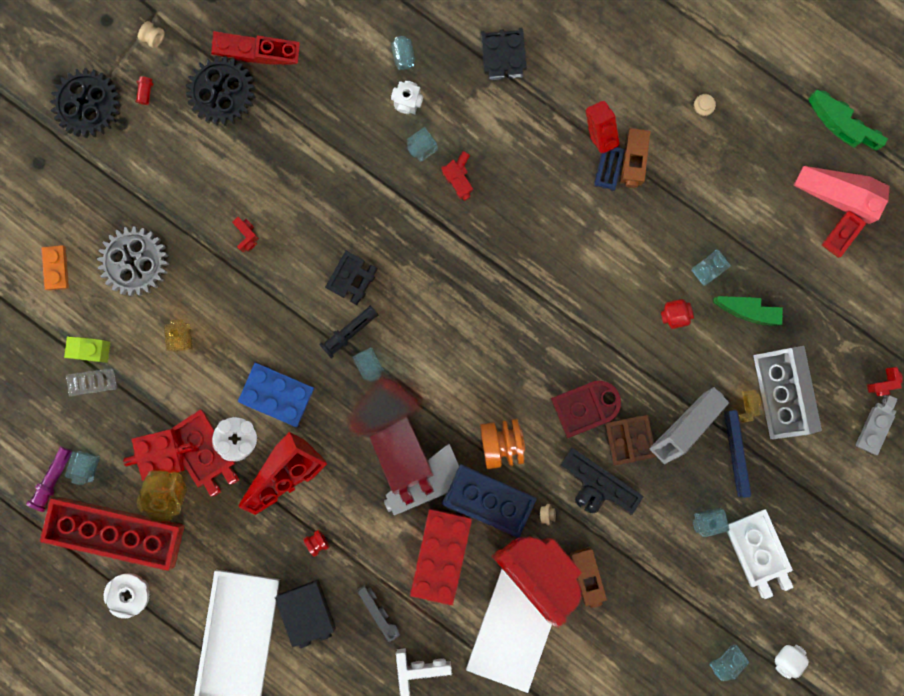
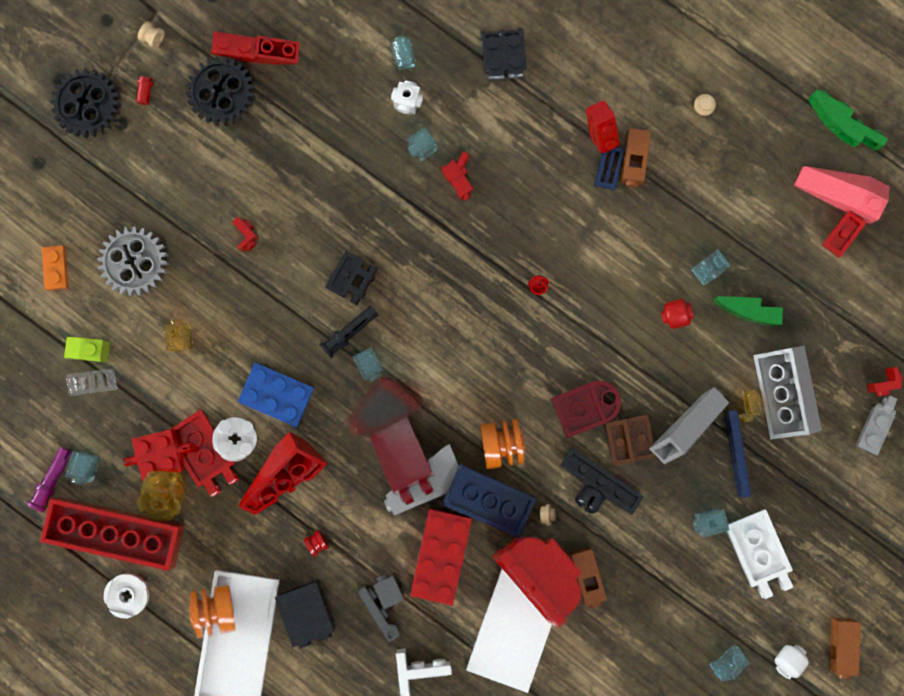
none -> orange wheel [189,584,236,638]
none -> dark grey brick [373,572,405,609]
none -> red plate [528,275,549,295]
none -> dark orange brick [829,617,861,679]

